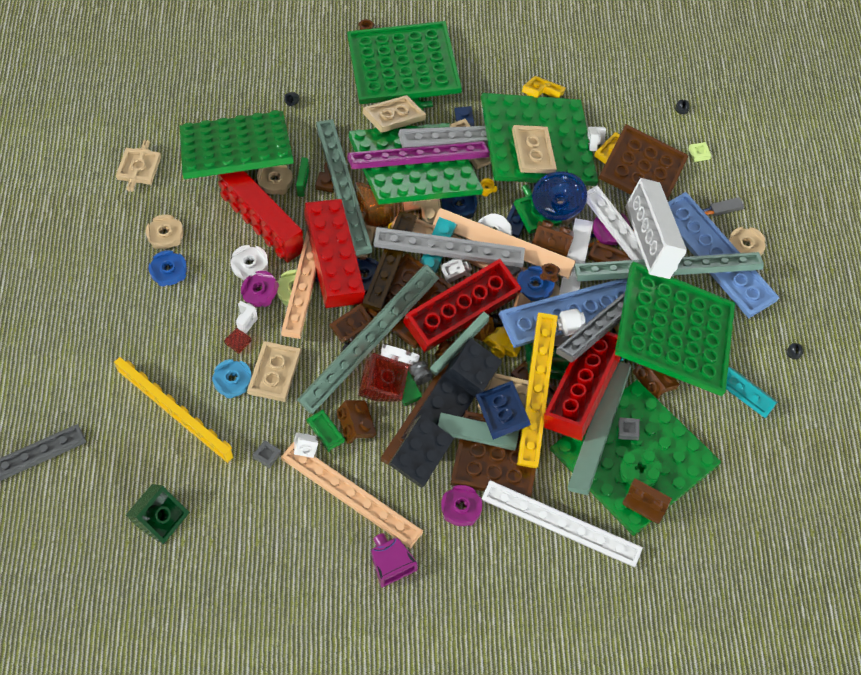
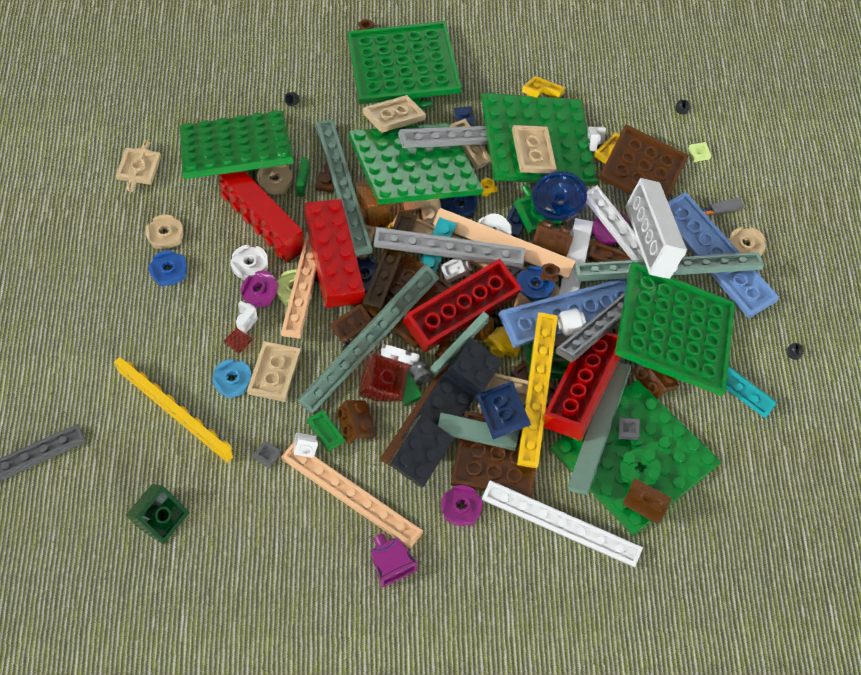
magenta tile [347,141,490,169] -> none

